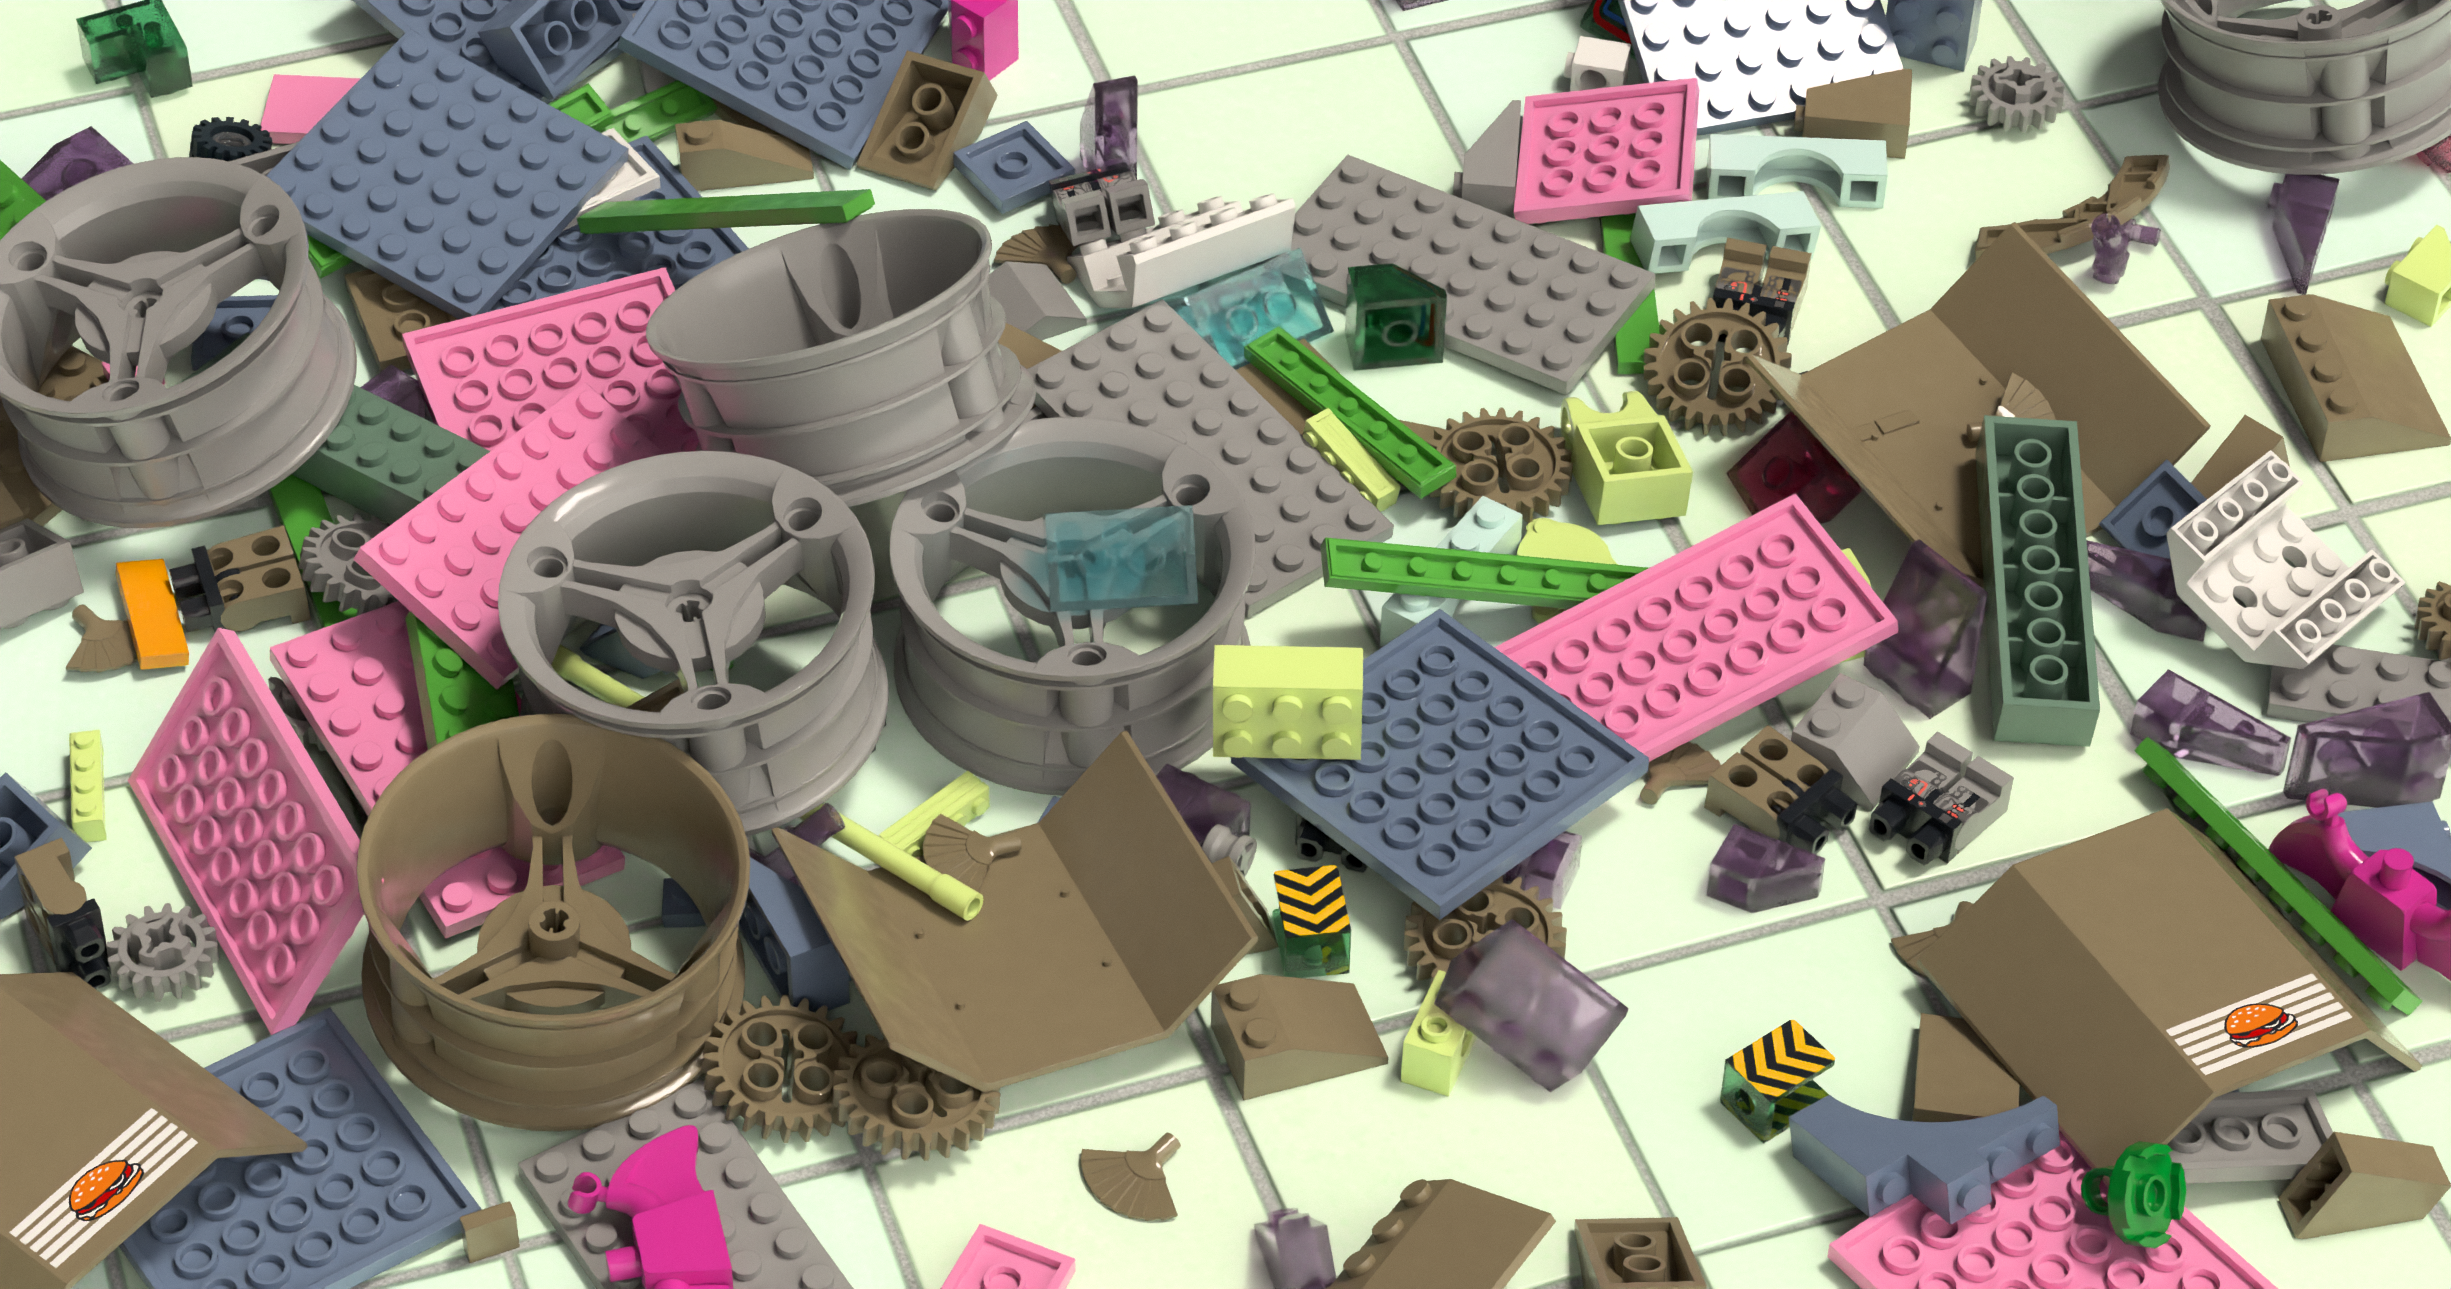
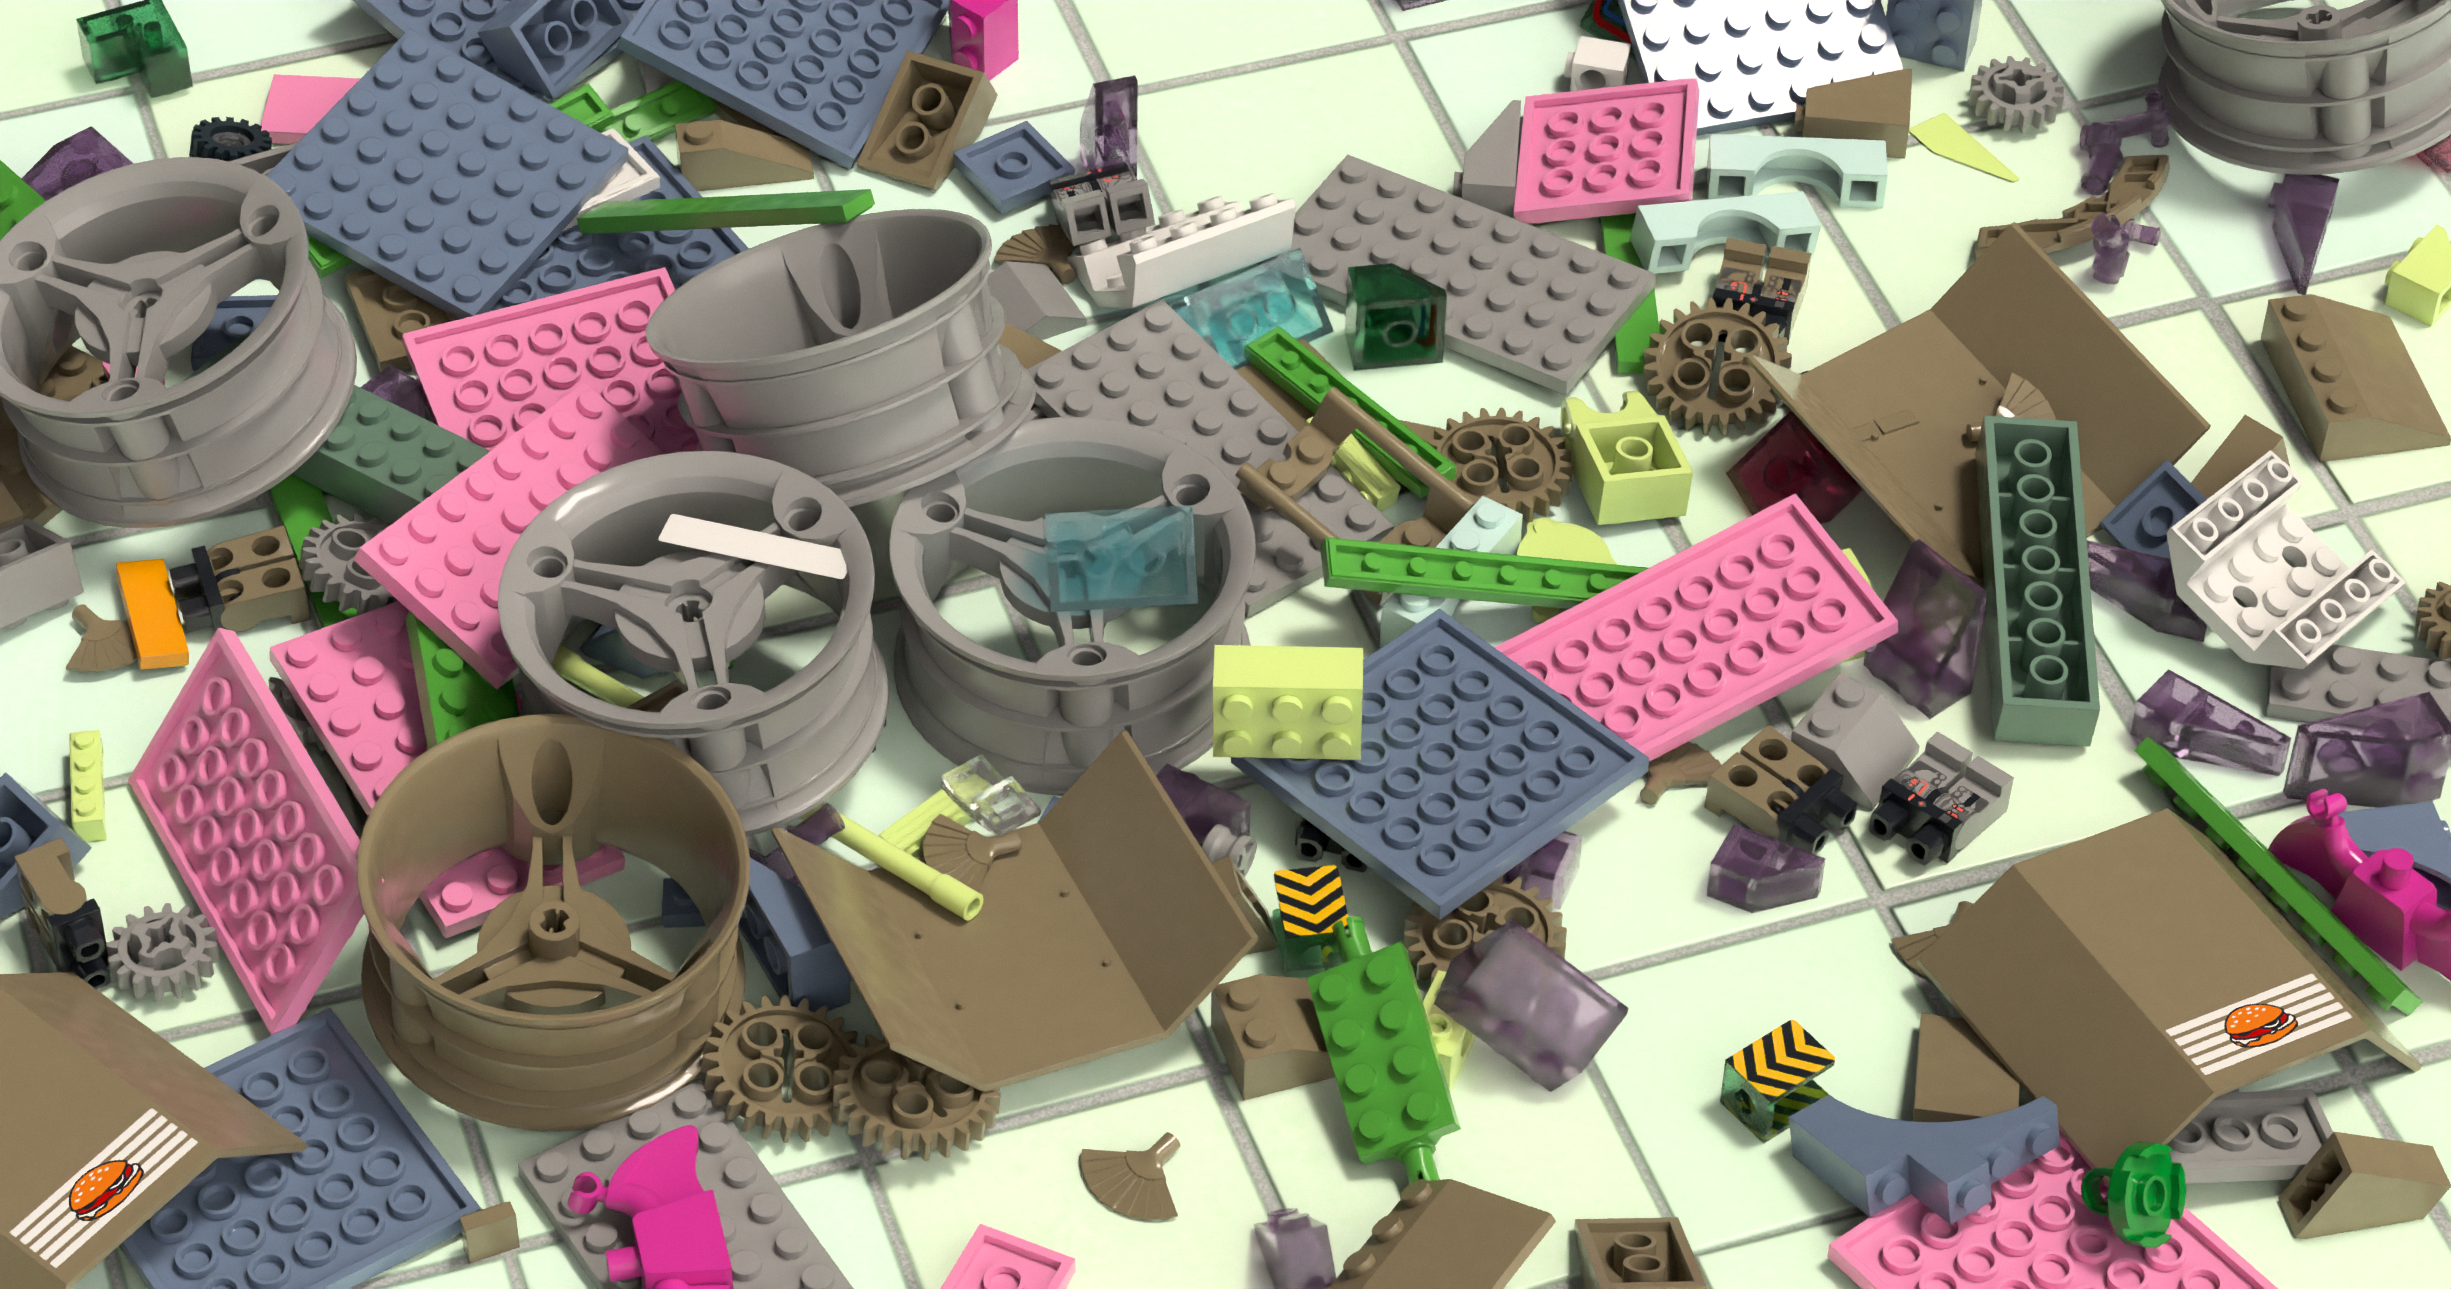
none -> white sticker [658,514,847,579]
none -> clear slope [940,754,1041,837]
none -> dark tan piece [1236,387,1476,606]
none -> bright green plate [1307,916,1461,1184]
none -> yellowish green sticker [1909,113,2020,182]
none -> clear purple pin [2080,90,2171,195]

